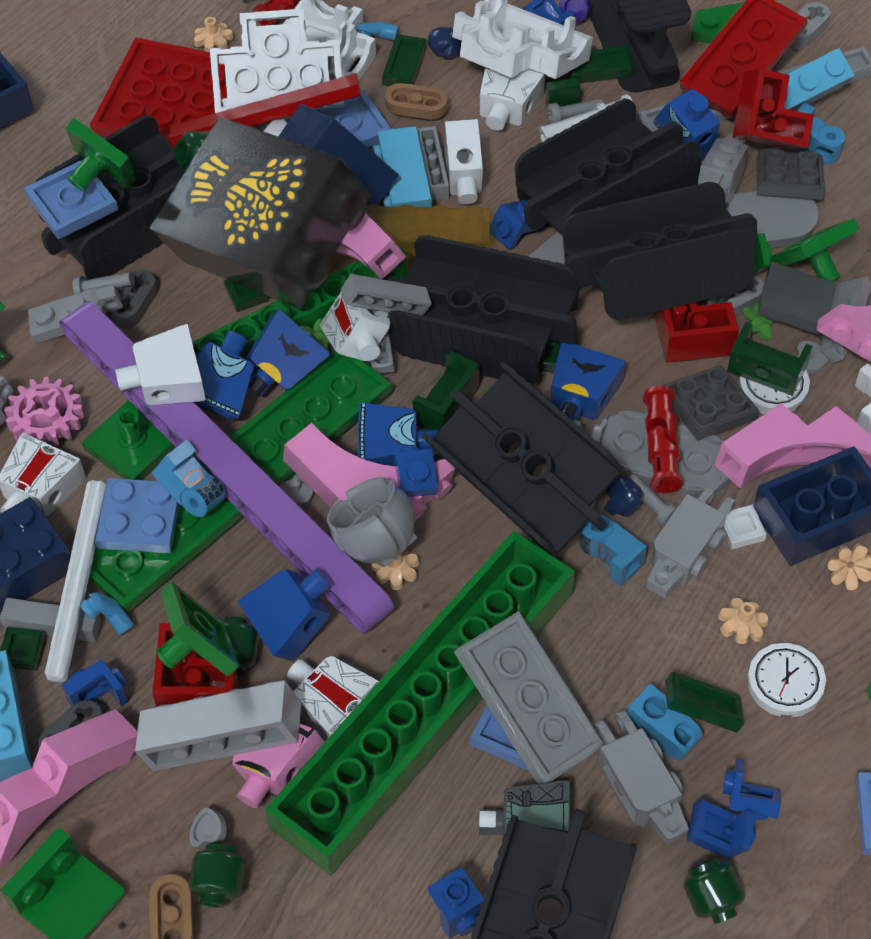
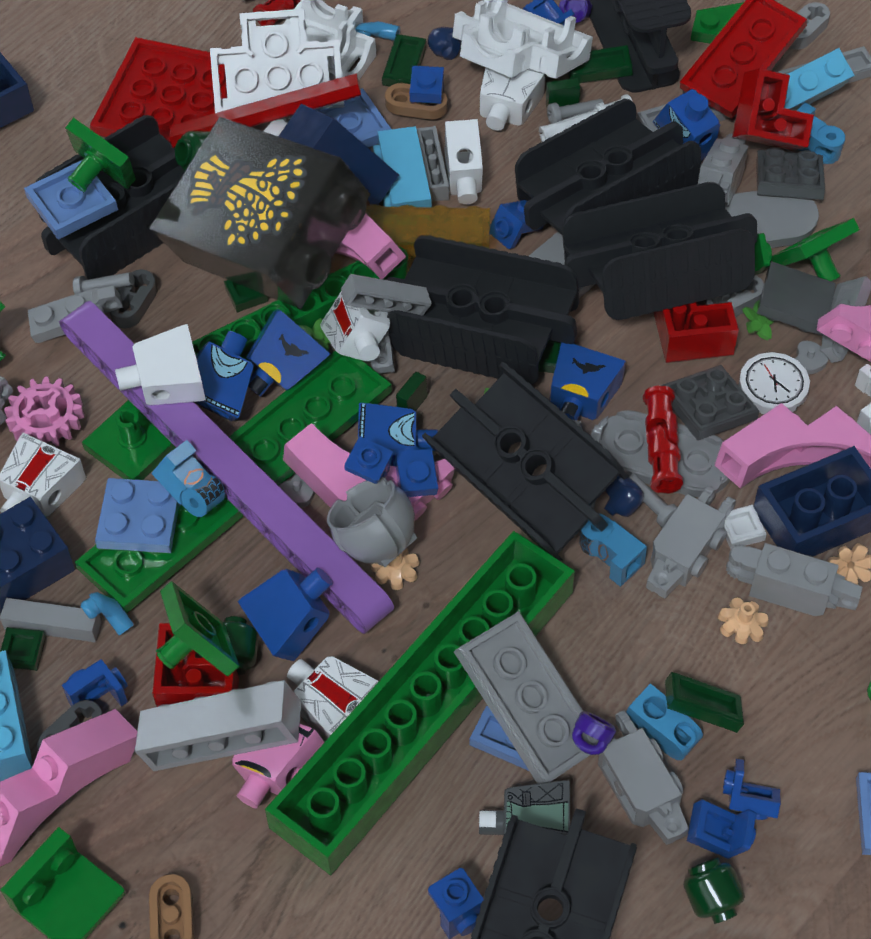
white axle [45,480,106,683] -> none
dark green head [188,844,246,908] -> none
light grey piece [189,808,227,849] -> none
light nougat plant [194,17,234,52] -> none
dark green panel [412,350,480,431] -> none
dark green panel [727,321,813,396] -> none
white tile [747,642,826,717] -> none
none -> blue bracket [344,436,394,484]
none -> dark green tile [396,371,427,411]
none -> blue bracket [409,66,444,104]
none -> dark purple tile [572,711,616,755]
none -> light grey hinge [726,543,863,616]

